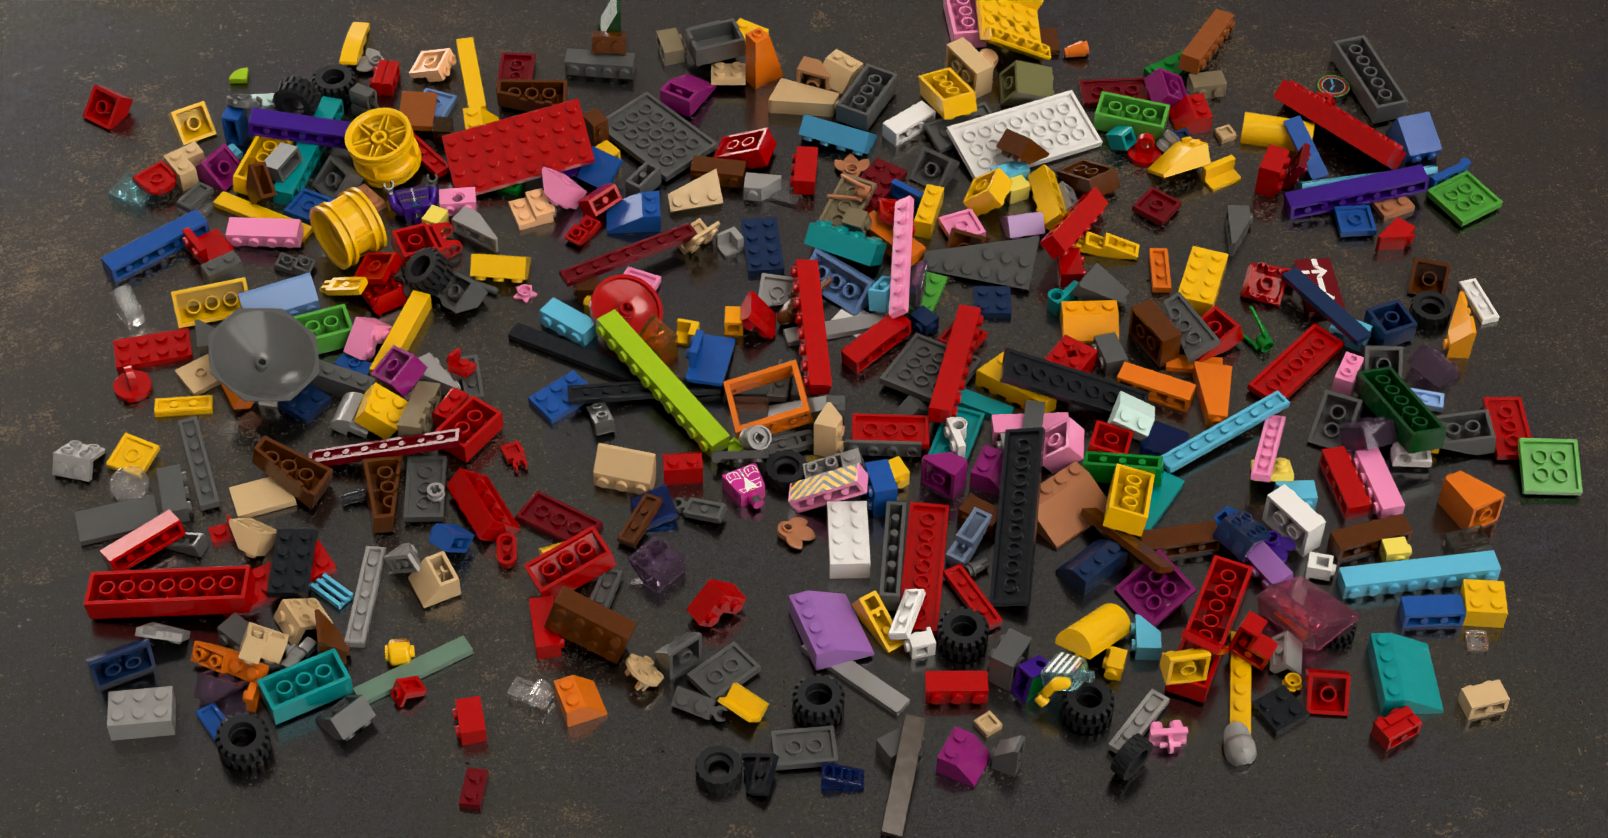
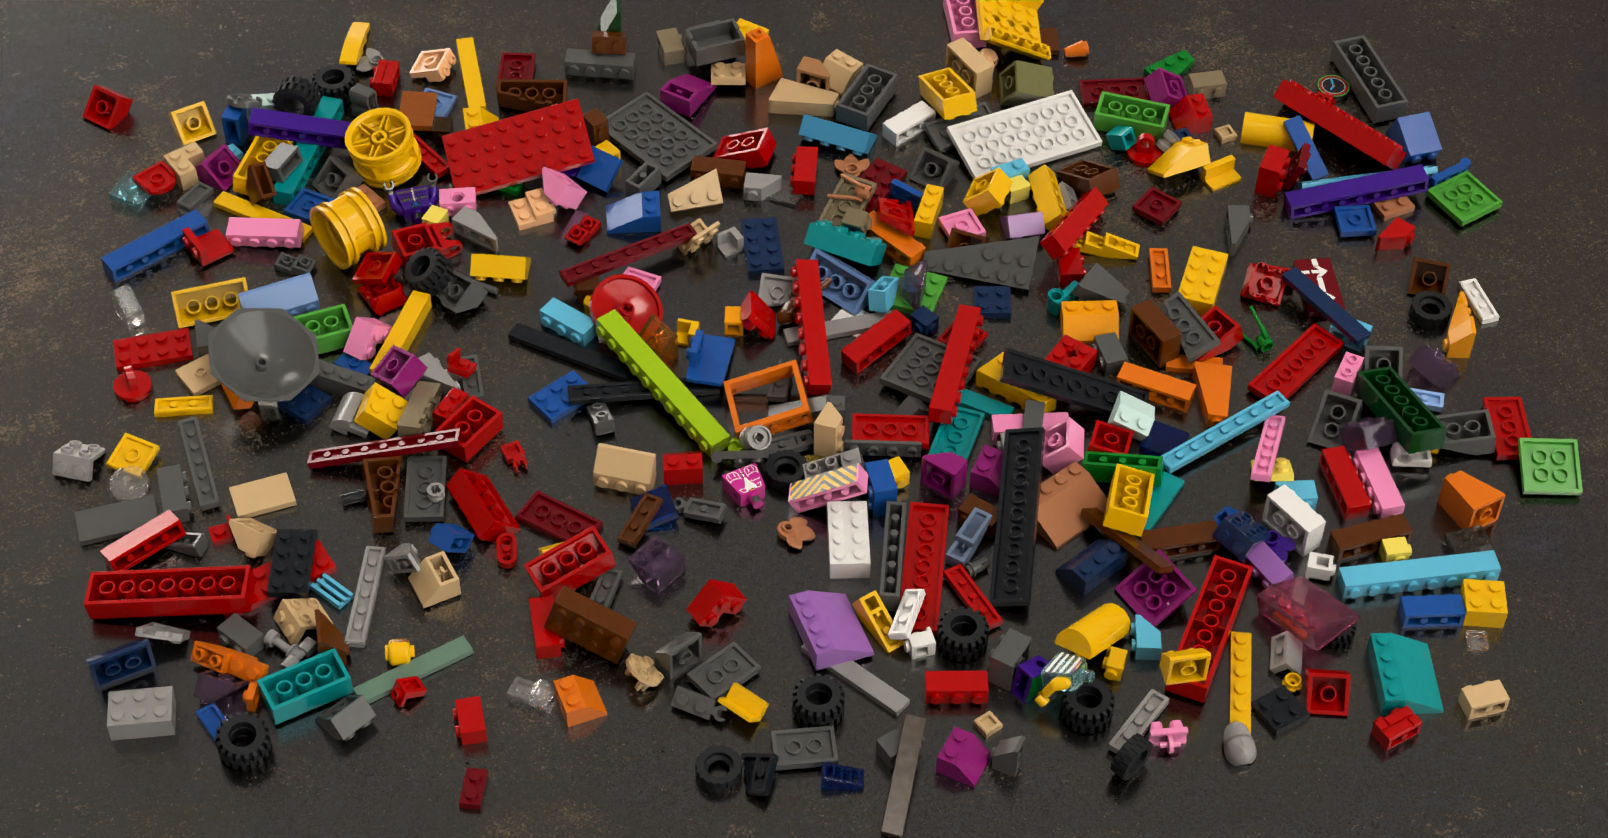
dark grey brick [200,250,245,284] -> none
lime tile [229,67,249,84] -> none
tan brick [238,622,289,664] -> none
reddish brown wedge [252,435,333,510] -> none
yellow hinge [320,277,368,296] -> none
bright pink plate [513,284,537,303] -> none
red brick [577,183,623,217] -> none
bright pink plate [889,195,914,319] -> none
white plate [943,417,967,458] -> none
reddish brown slope [996,128,1050,164] -> none
dark orange brick [1178,9,1236,74] -> none
red tile [1181,629,1230,655] -> none
red brick [1228,611,1279,671] -> none
dark blue brick [1363,299,1418,346] -> none

